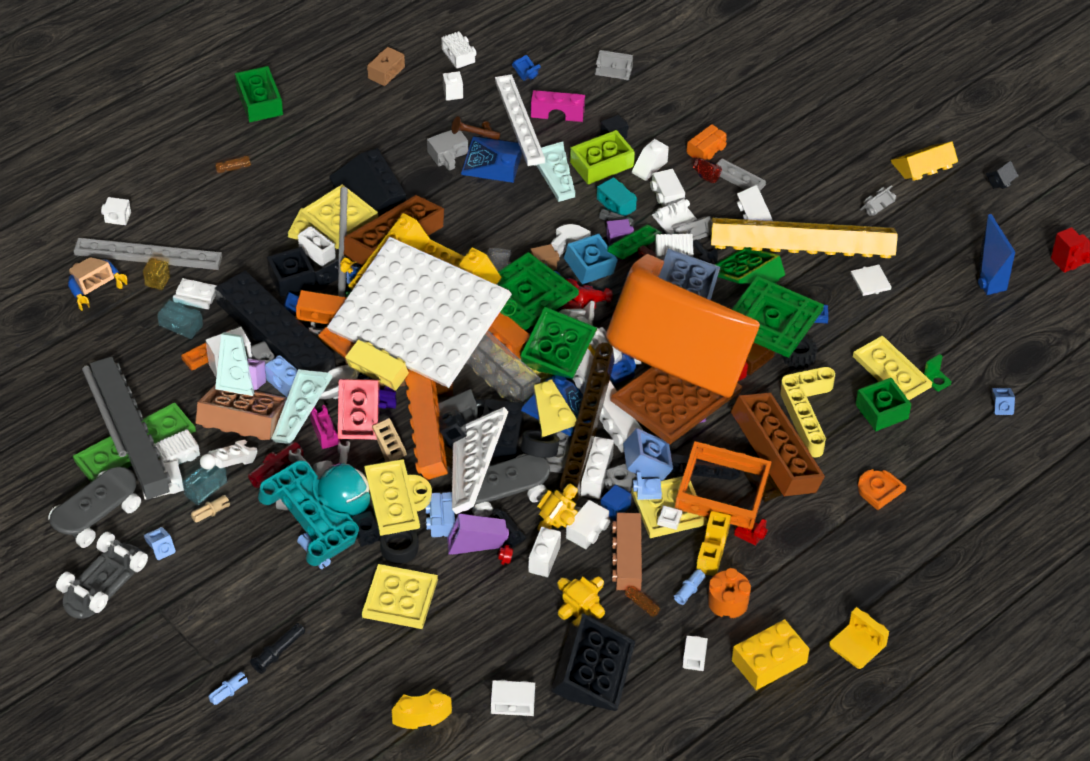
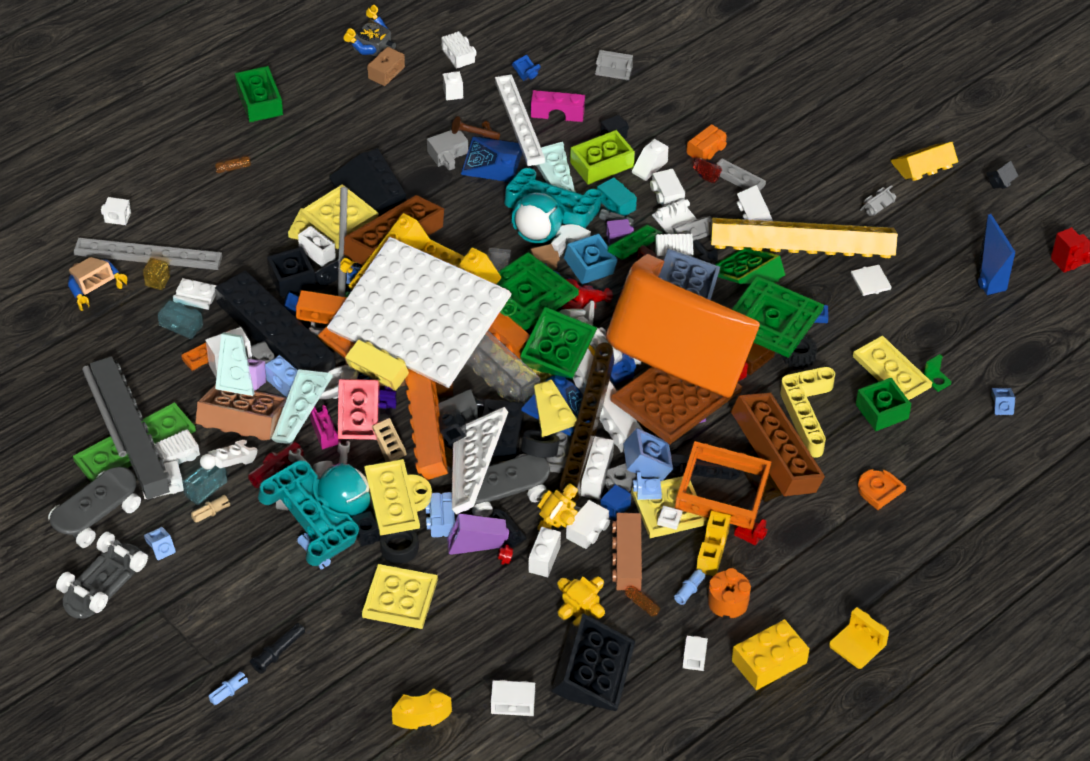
none -> torso [344,5,396,57]
none -> teal beam [504,168,602,243]

